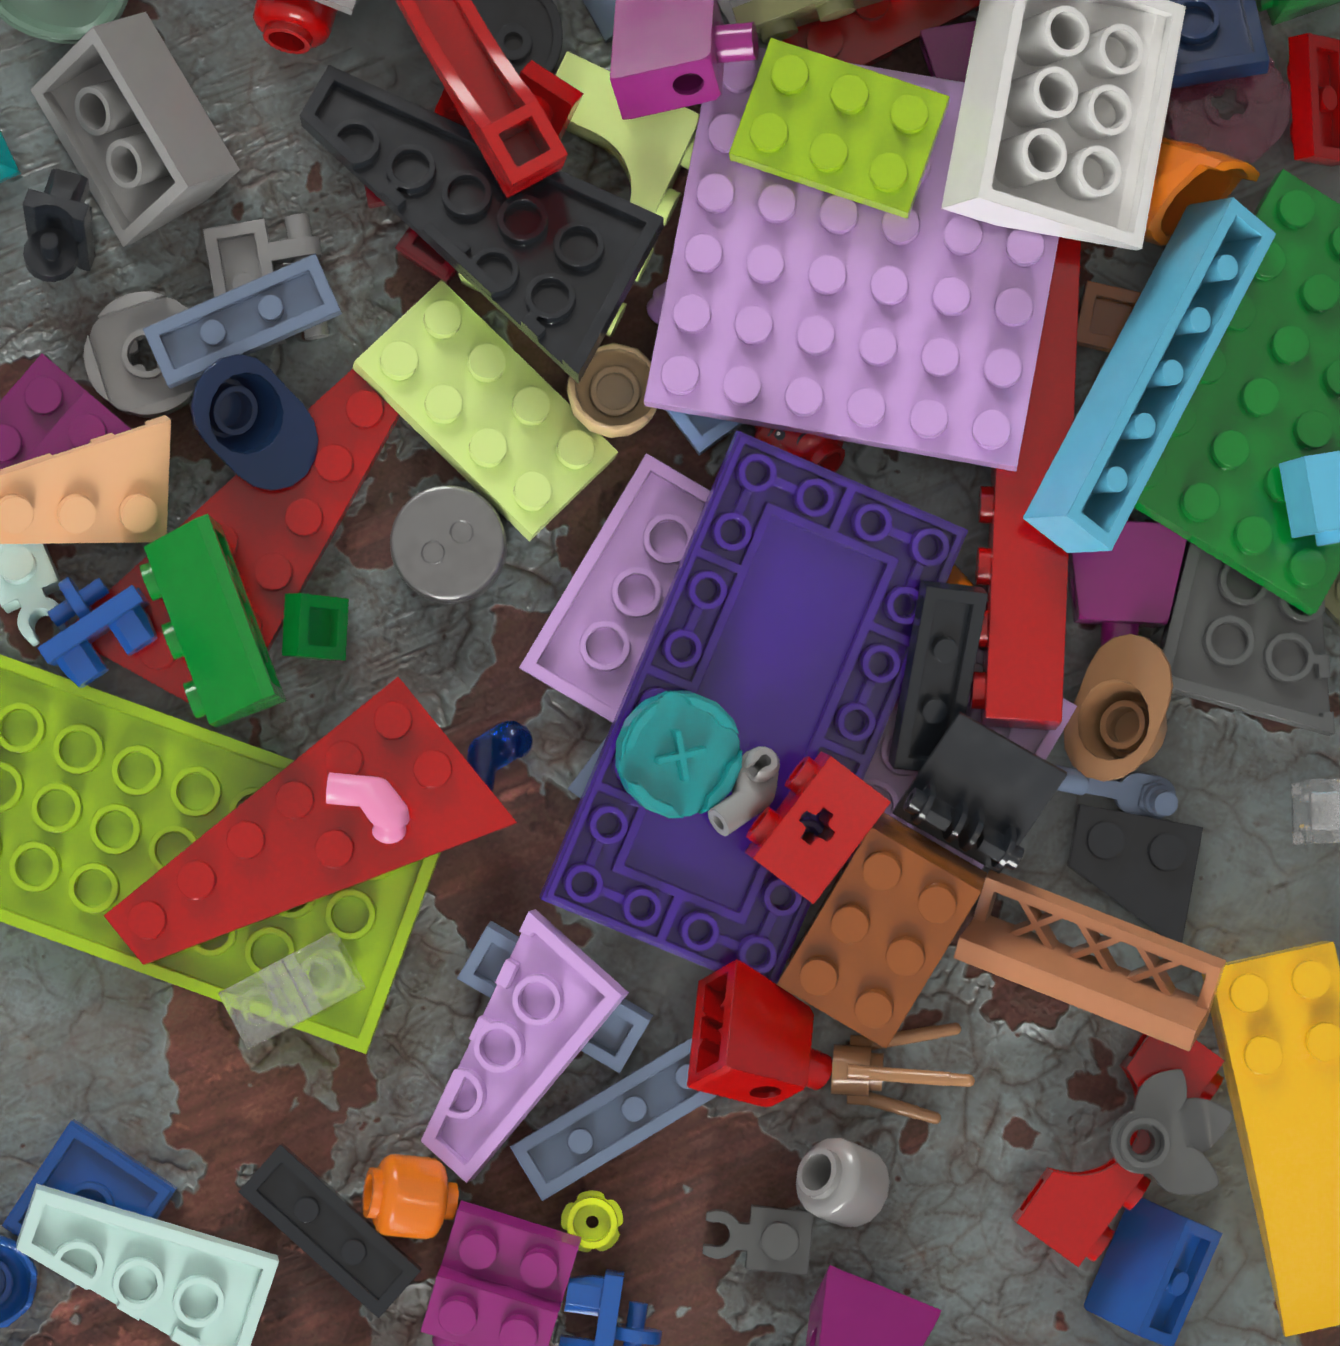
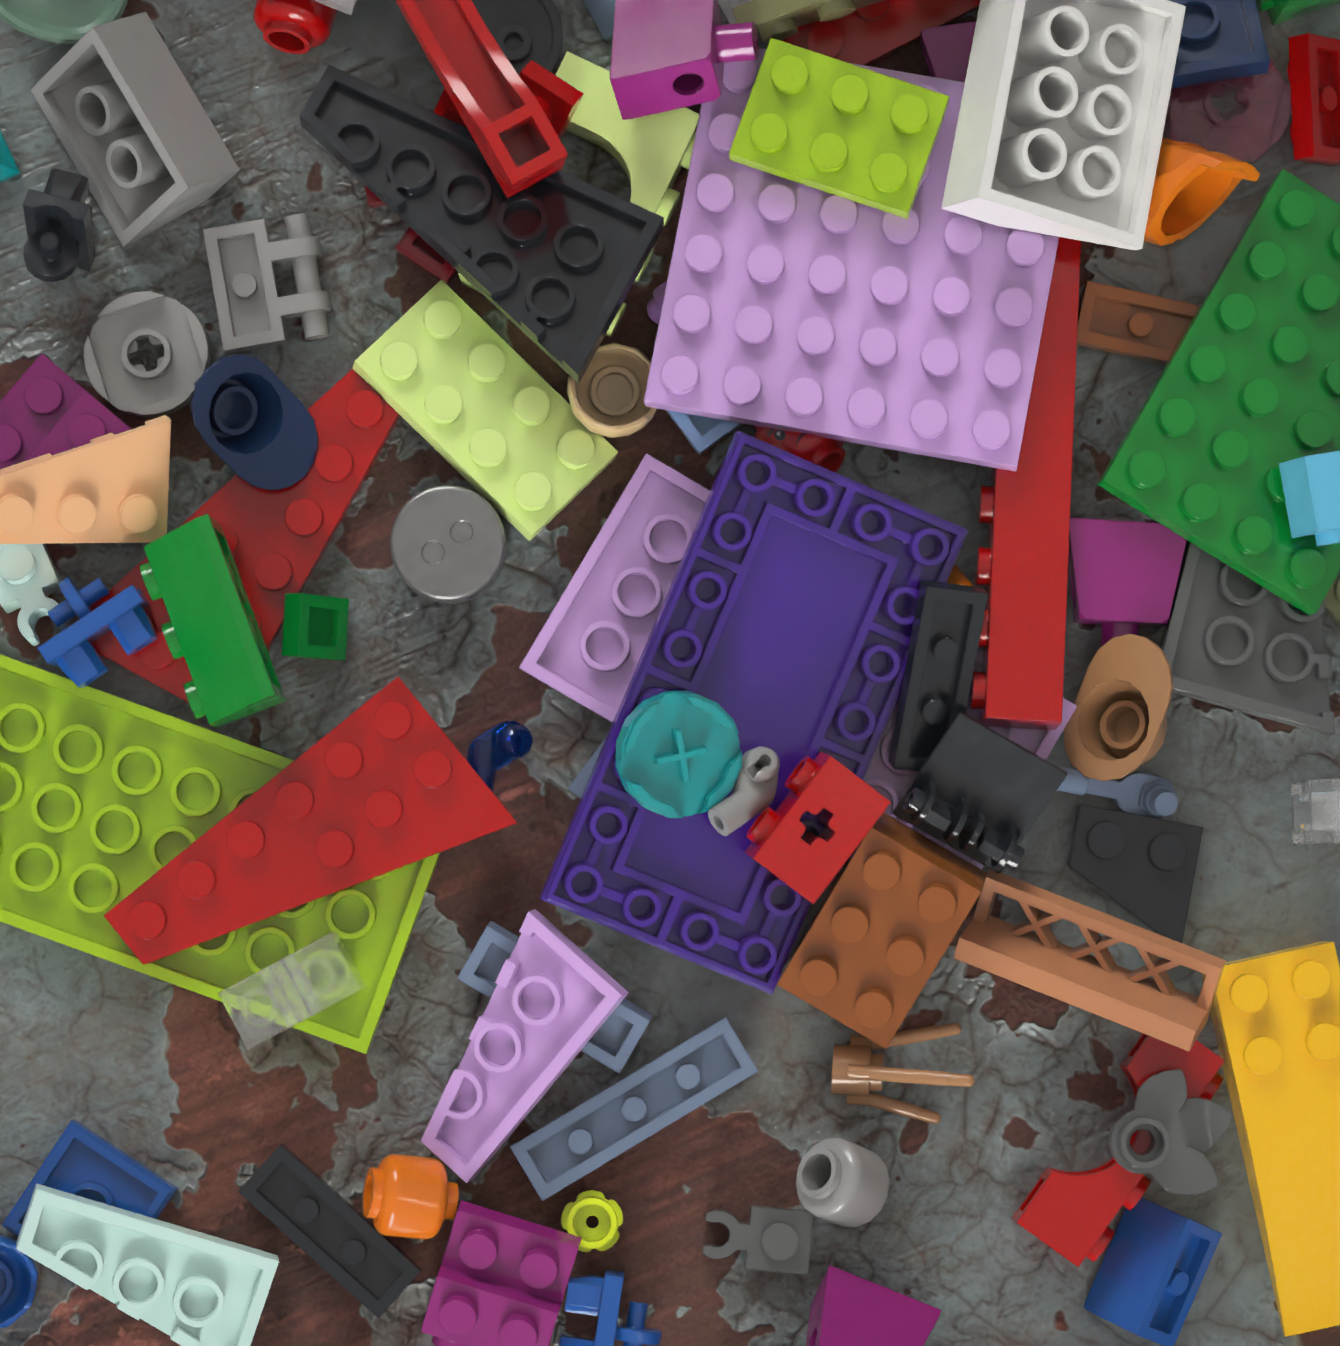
sand blue plate [143,254,342,389] -> none
bright pink arm [326,772,410,844] -> none
red torso [687,959,833,1107] -> none
medium azure brick [1023,197,1276,553] -> none

